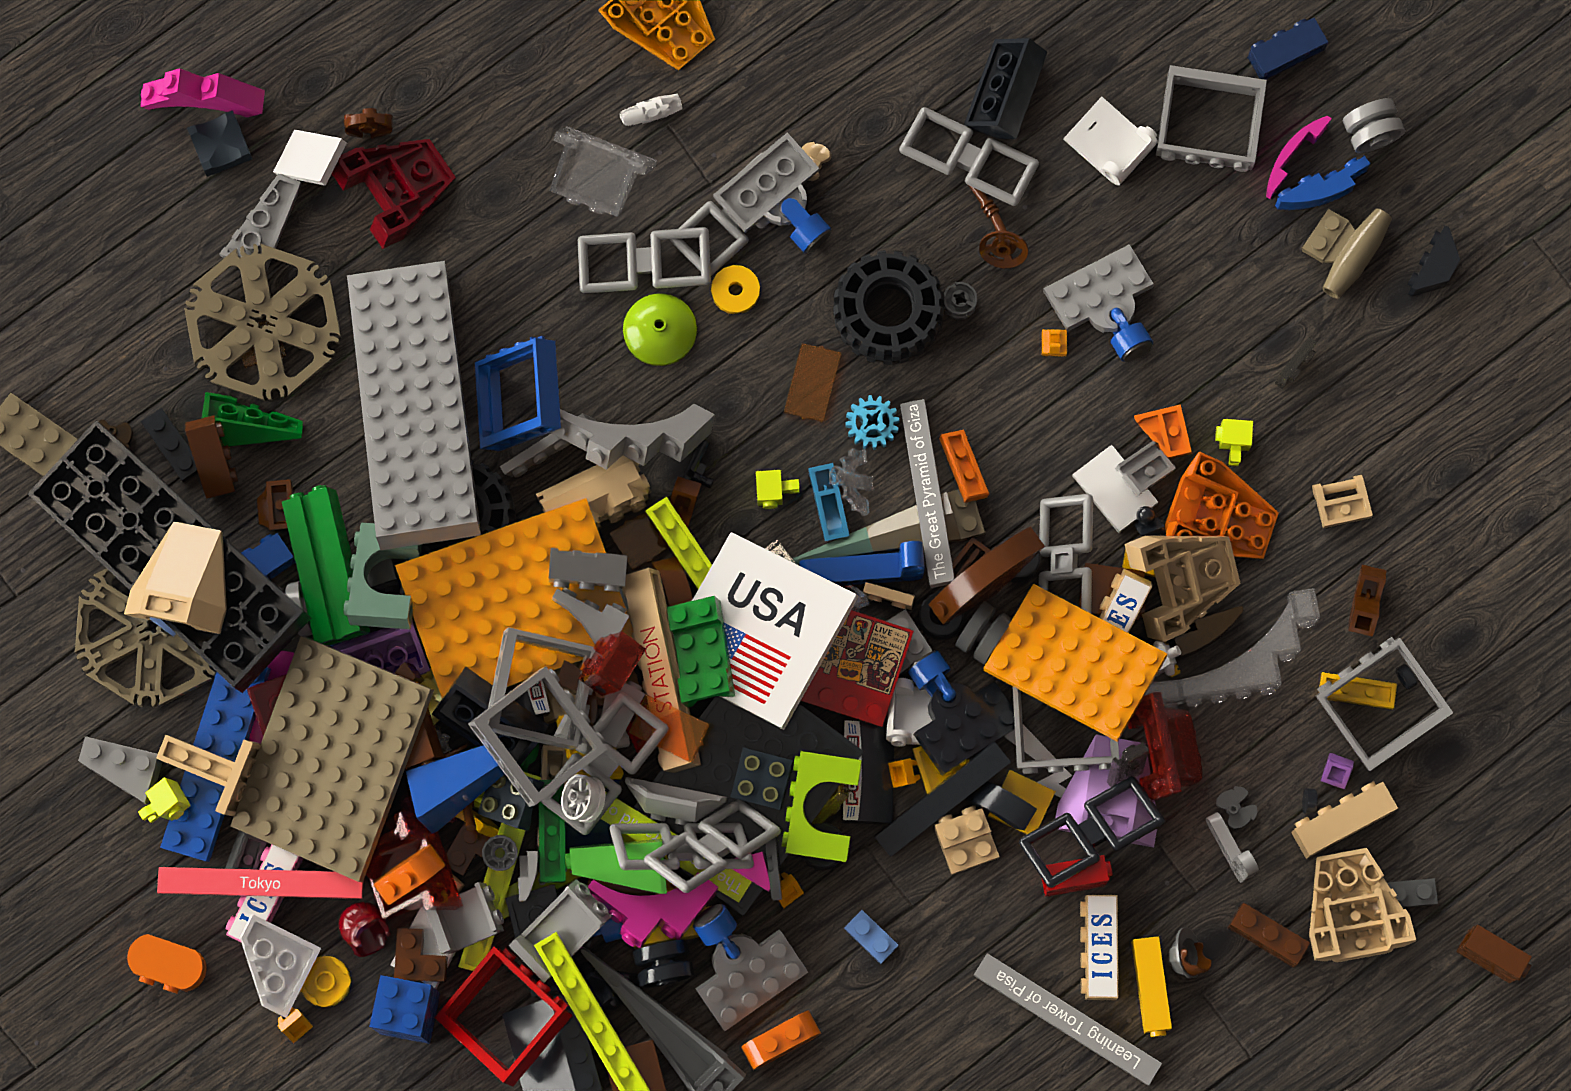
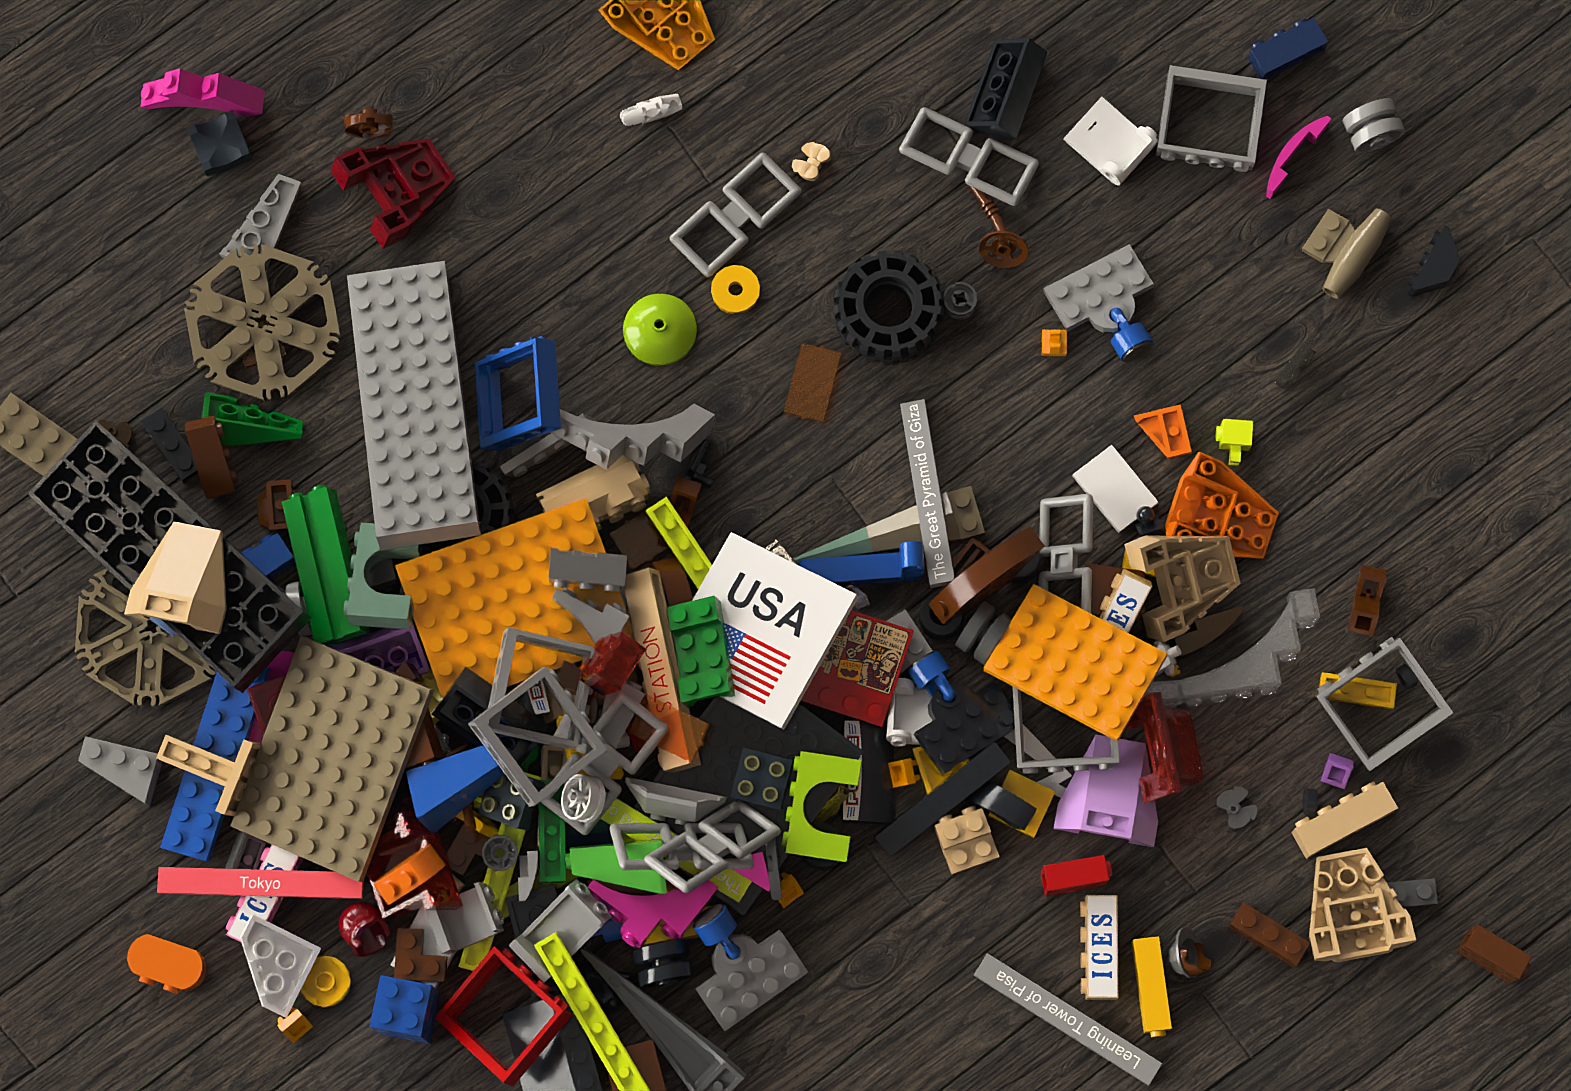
neon yellow brick [138,777,191,823] -> none
white tile [273,130,347,185] -> none
clear windscreen [549,126,657,217] -> none
light grey bar [578,227,711,293] -> none
light grey plate [713,132,832,254] -> none
orange brick [741,1010,821,1070] -> none
neon yellow brick [756,470,799,509] -> none
dark azure slope [808,463,849,541] -> none
clear animal [829,448,875,516] -> none
medium blue plate [844,910,899,964] -> none
medium azure gear [846,395,899,450] -> none
tan plate [863,582,915,610] -> none
orange tile [939,430,989,503] -> none
black bar [1019,776,1165,888] -> none
clear smoke plate [1107,742,1149,787] -> none
light grey plate [1115,440,1176,496] -> none
light grey beam [1206,812,1259,883] -> none
blue slope [1275,156,1370,210] -> none
tan plate [1312,475,1373,528] -> none

